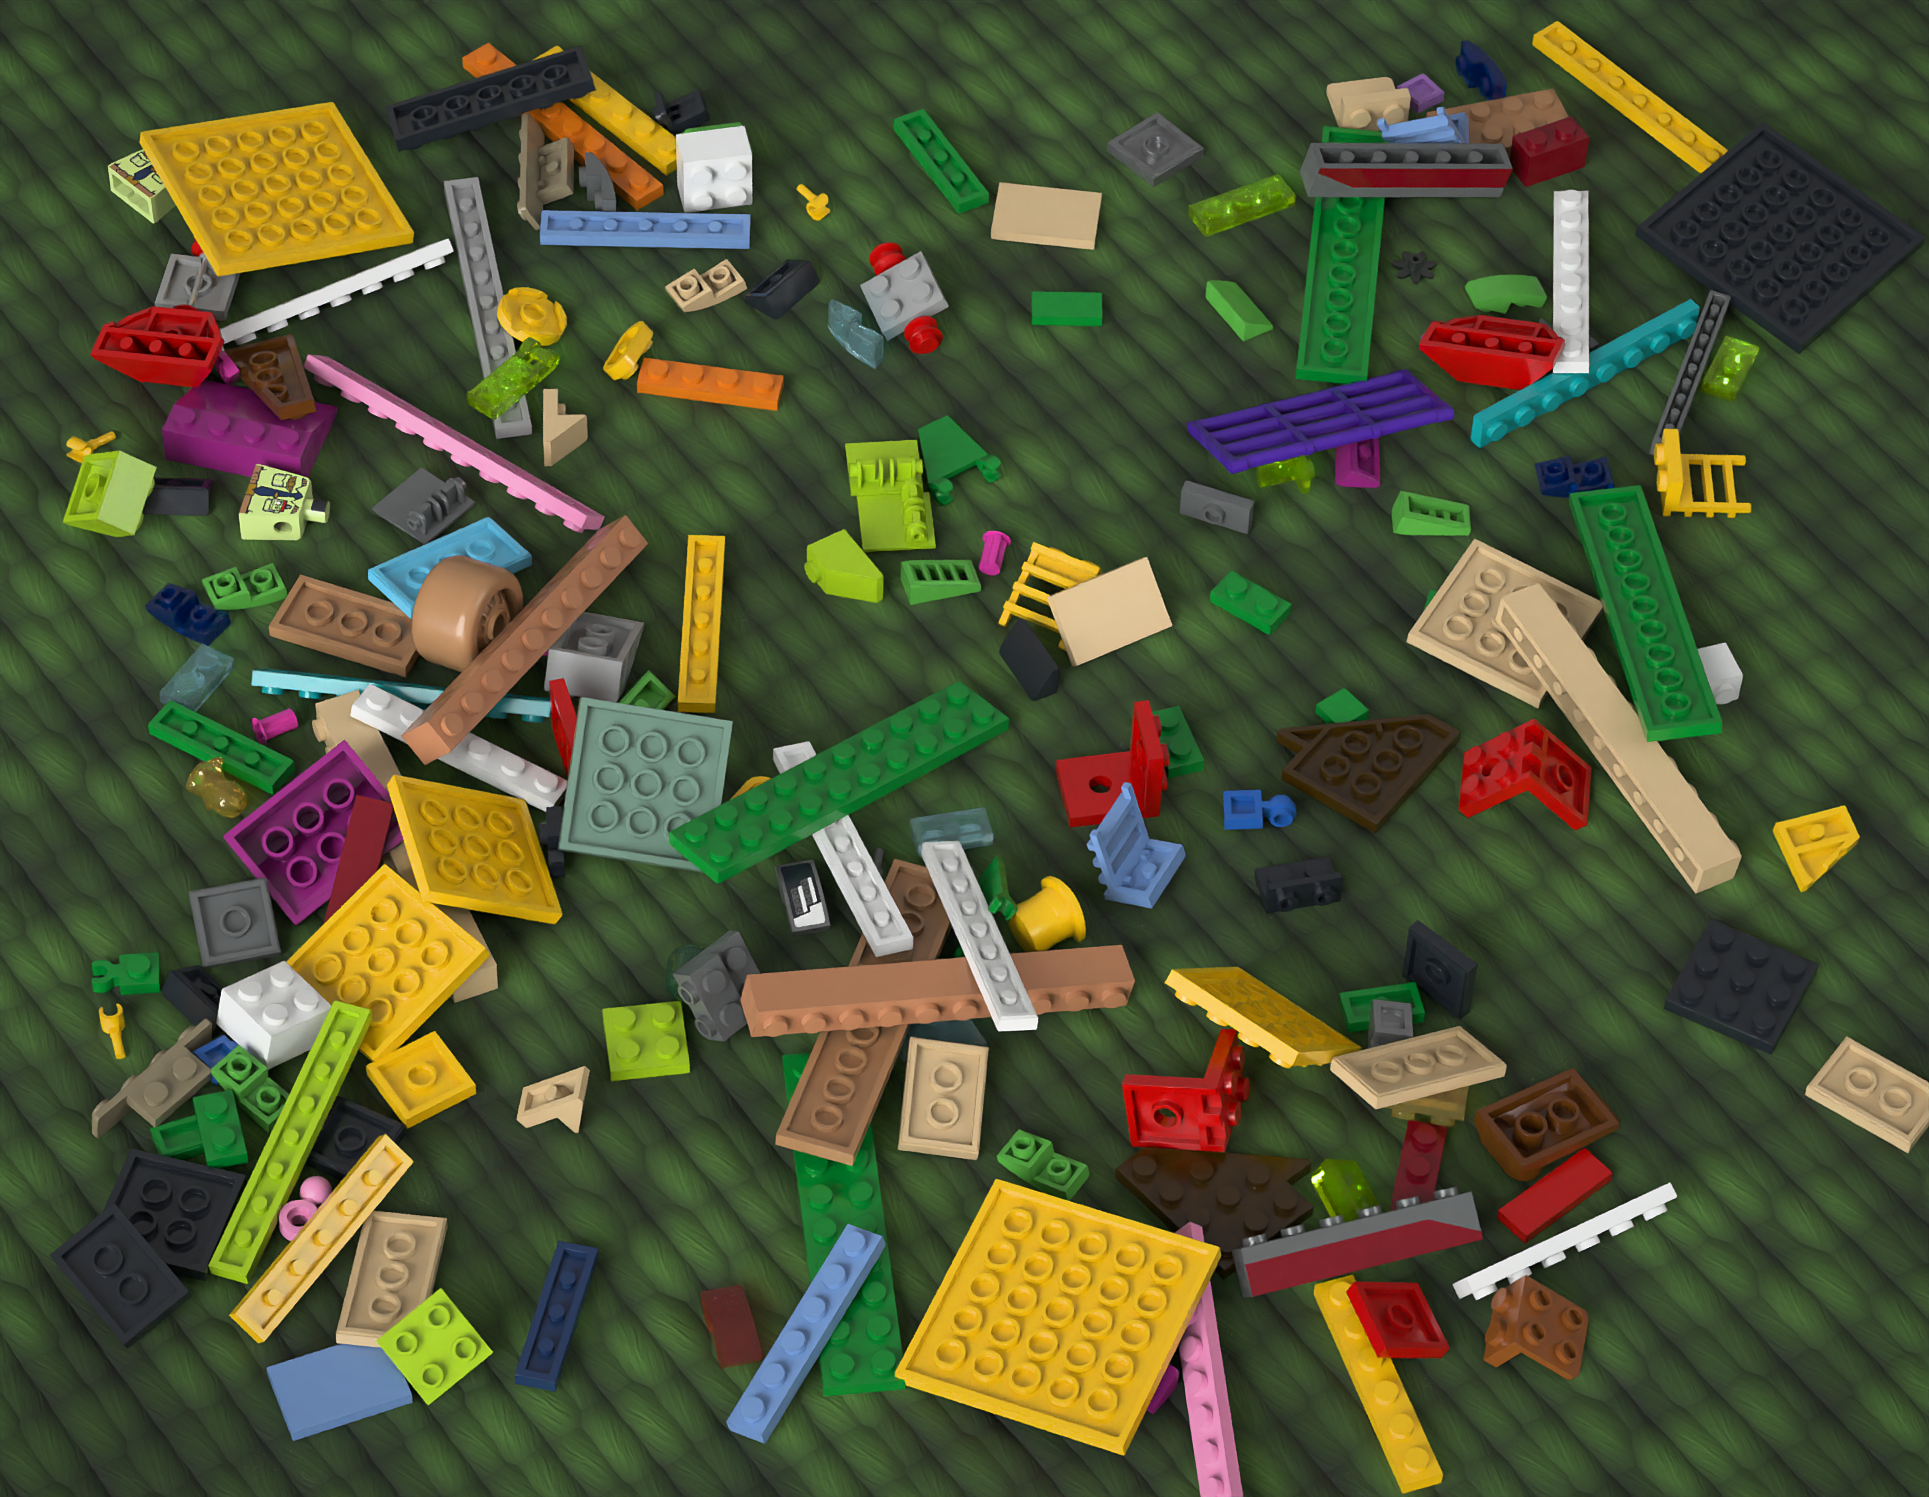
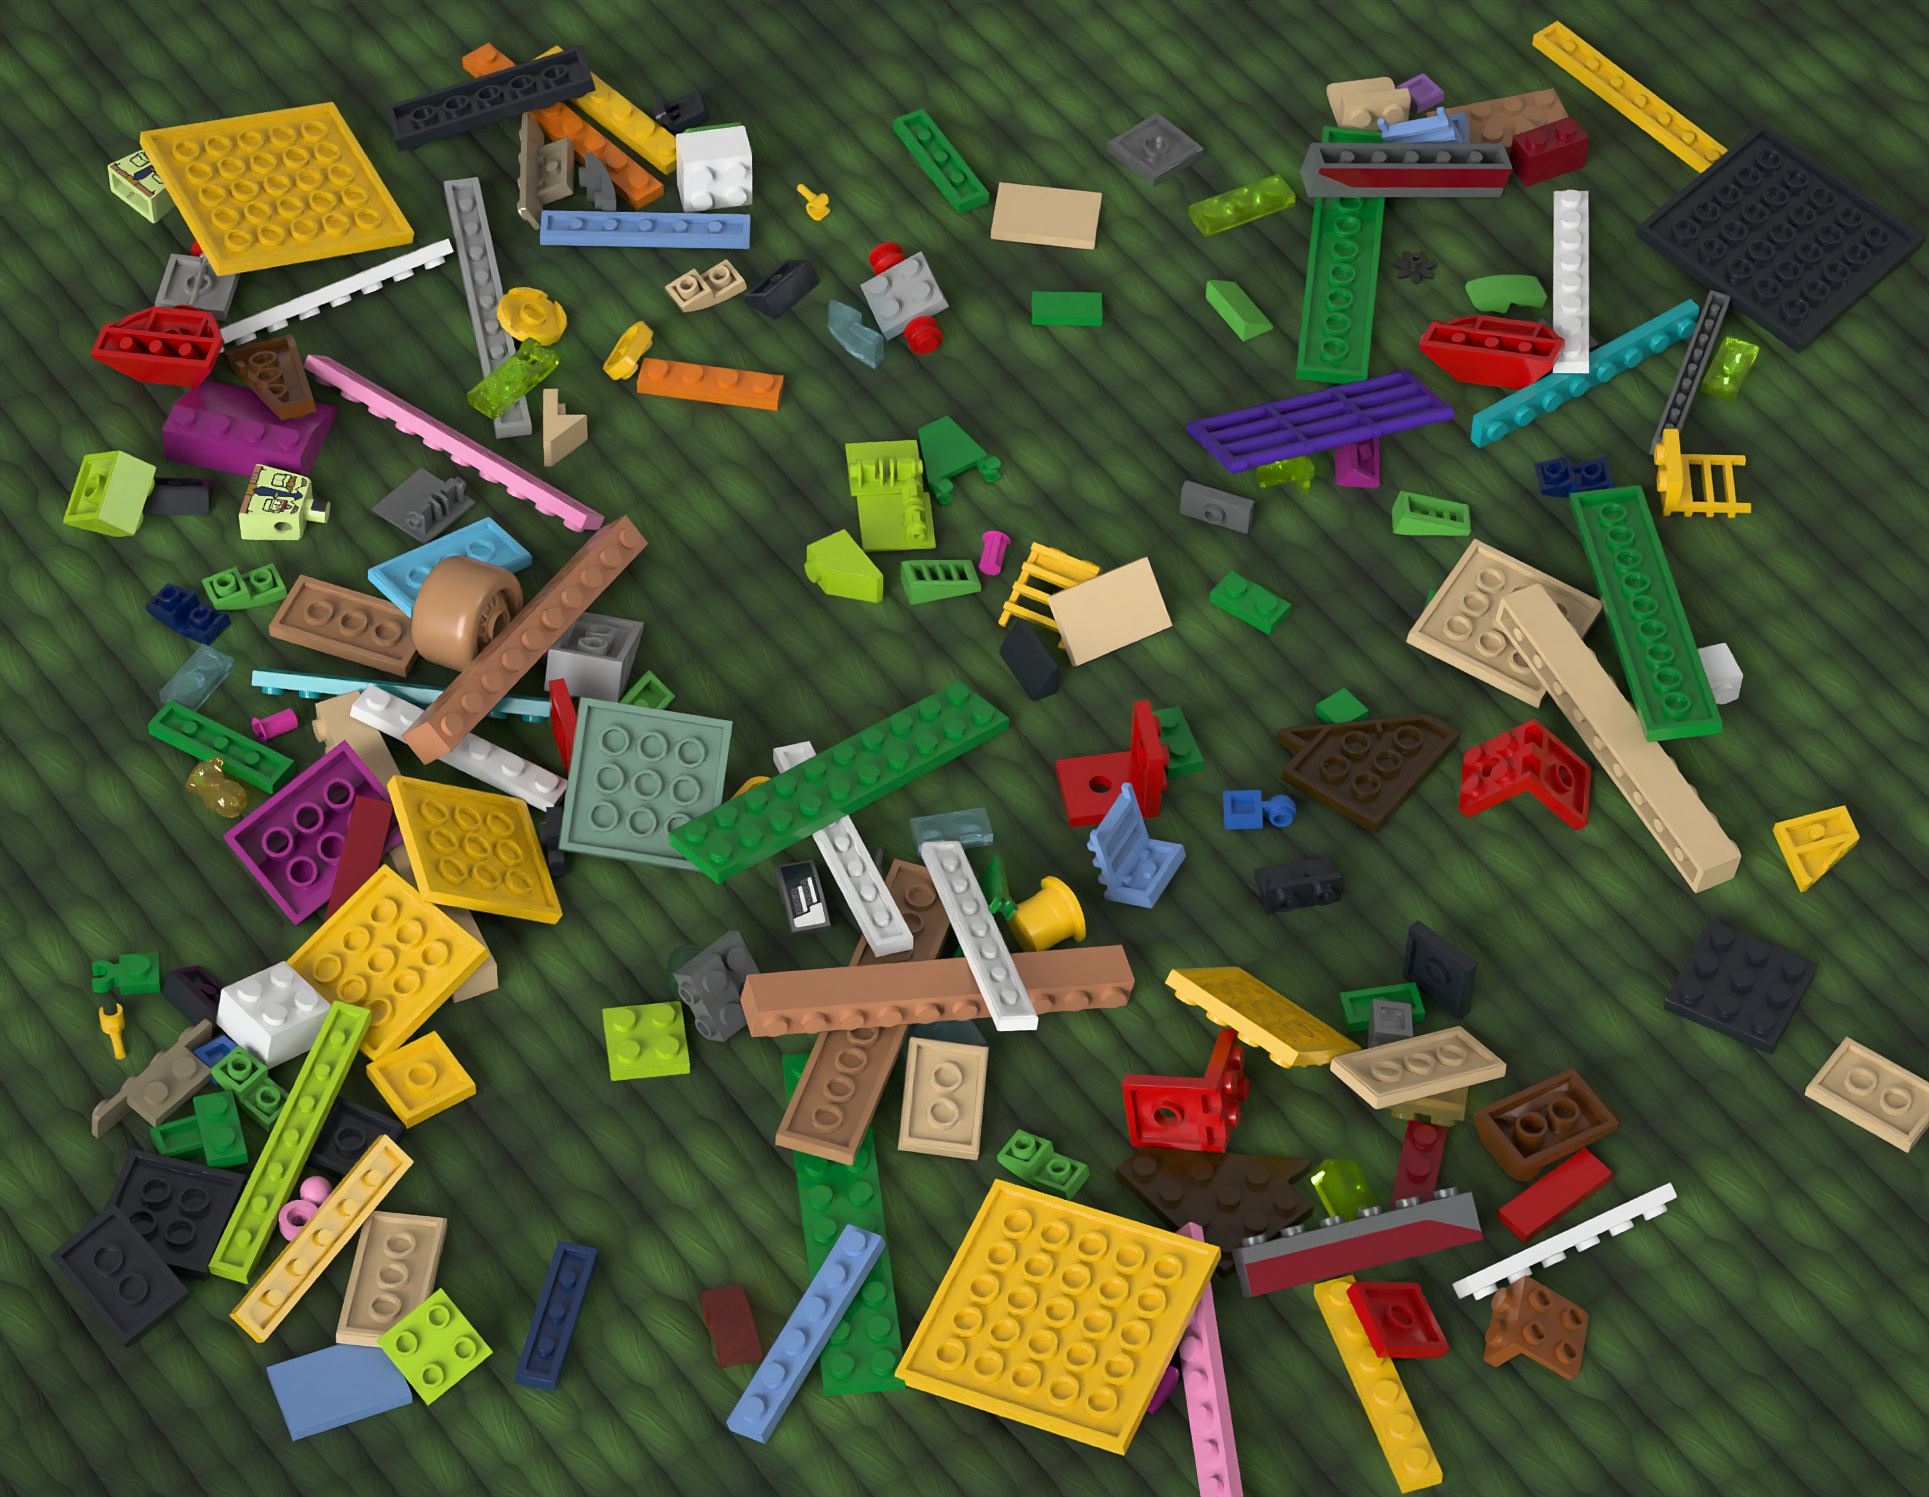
yellow hand [66,431,116,463] -> none
dark grey tile [189,877,281,969] -> none
dark pink tile [214,349,240,385] -> none
tan slope [516,1066,590,1133] -> none
yellow plate [678,535,725,713] -> none
clear blue slope [1455,40,1508,101] -> none

